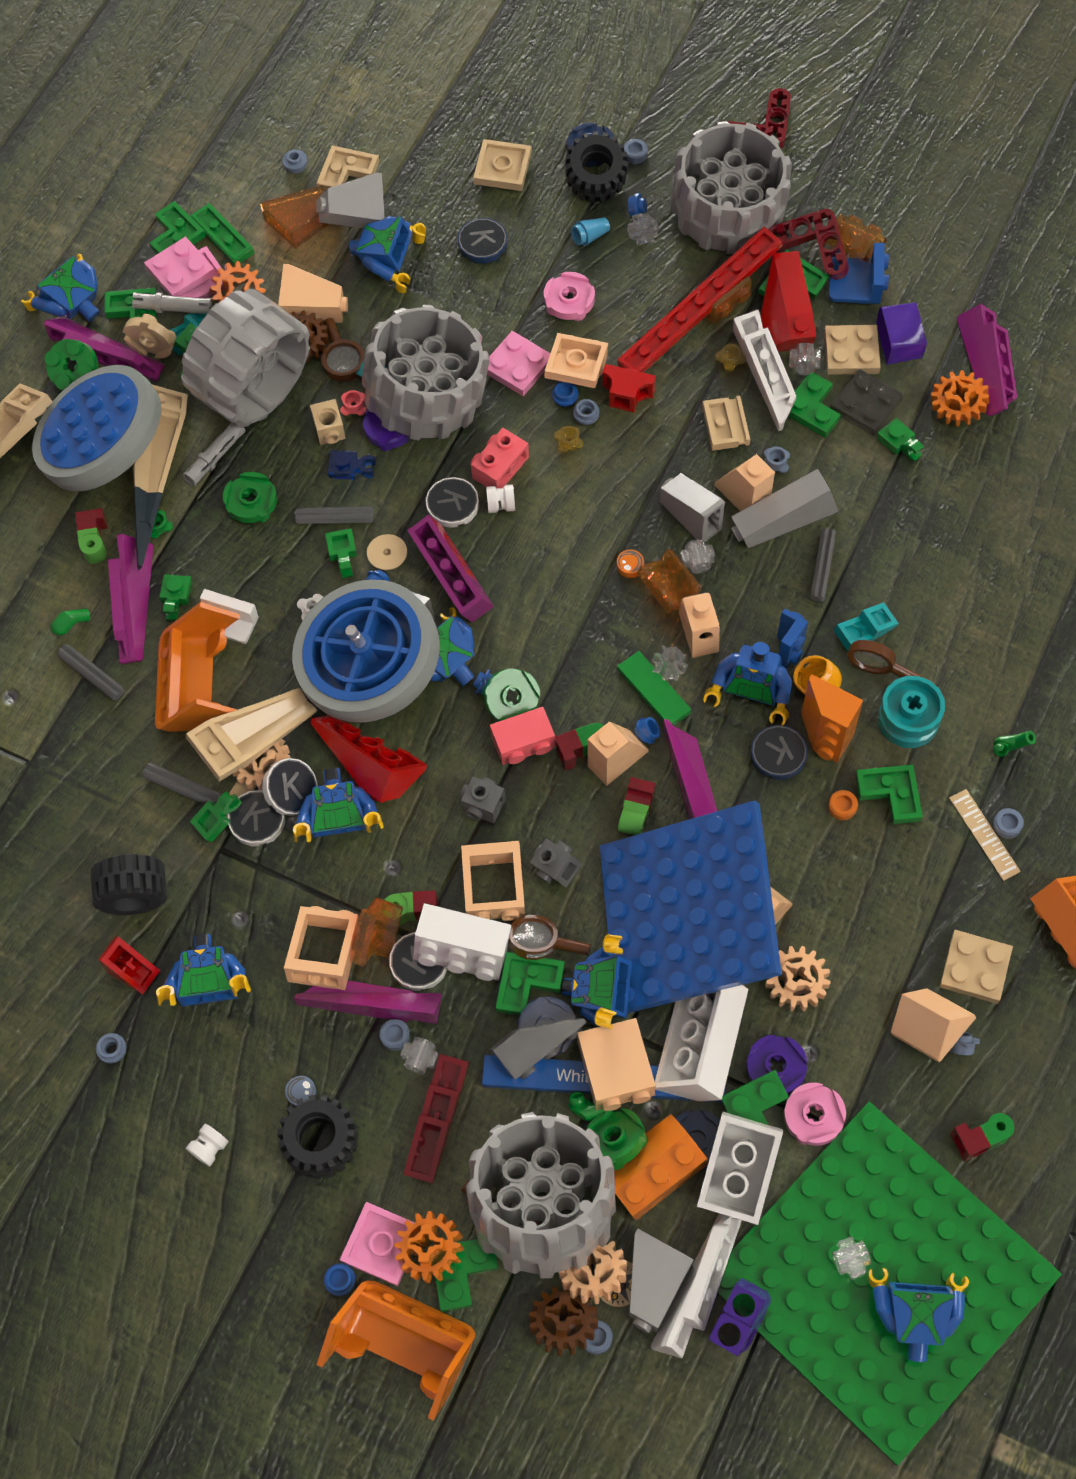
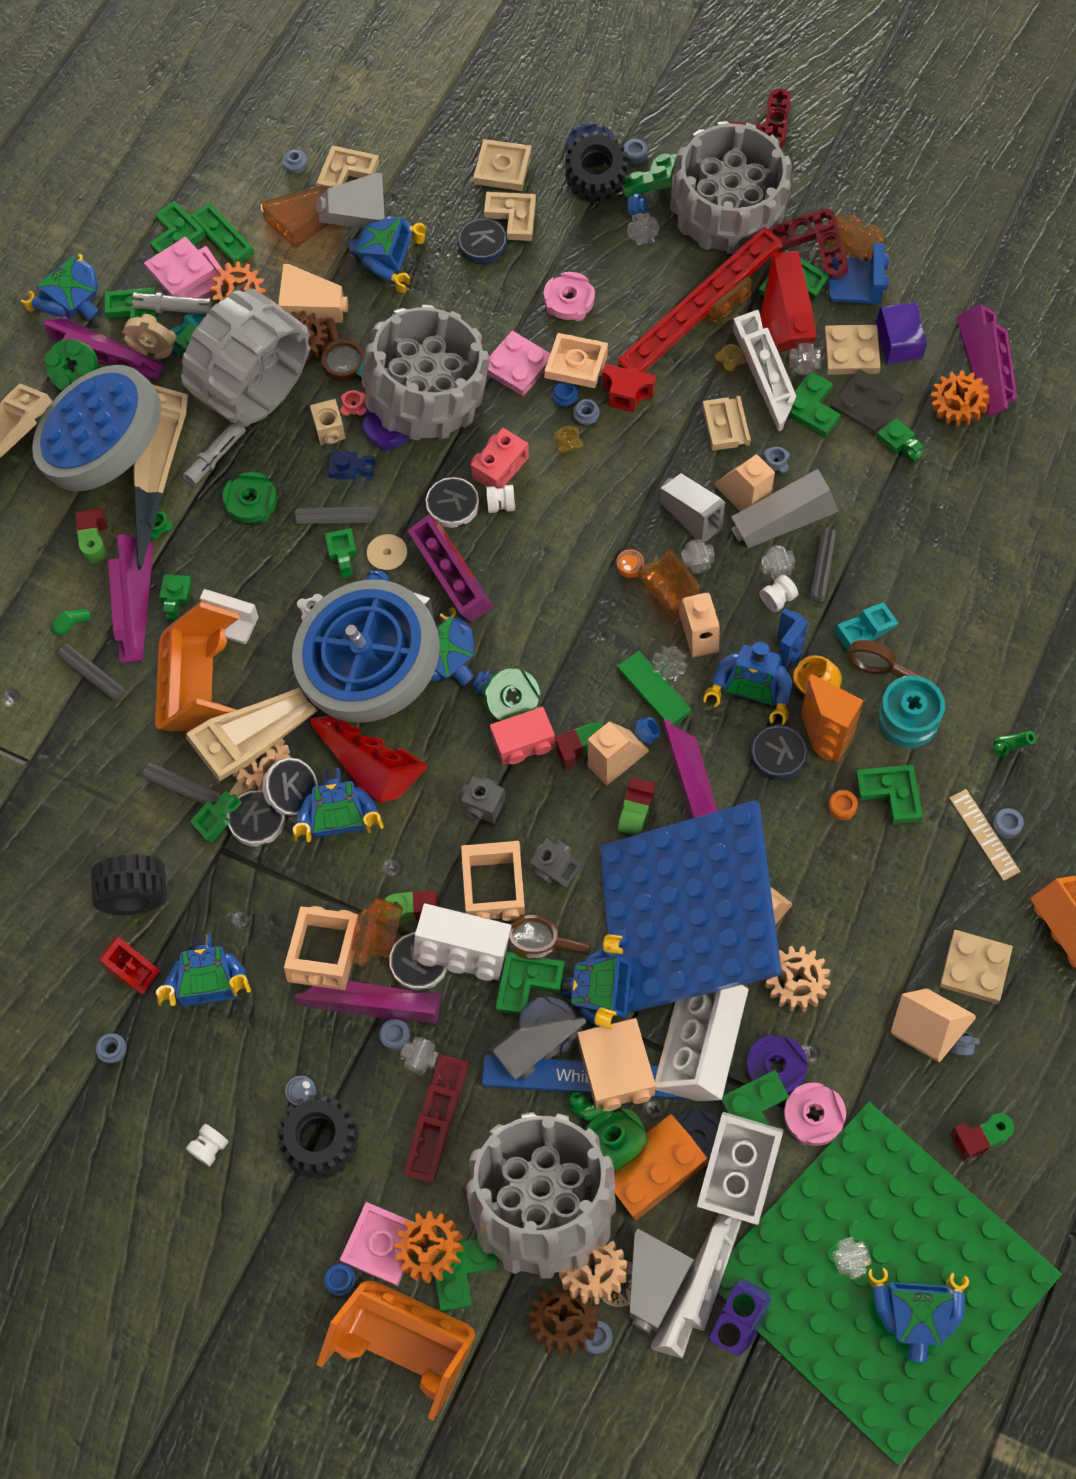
dark azure cone [571,217,610,246] -> none
none -> tan plate [484,192,536,241]
none -> green plate [623,154,677,197]
none -> white wheel [760,574,798,612]
none -> clear gear [761,546,796,579]

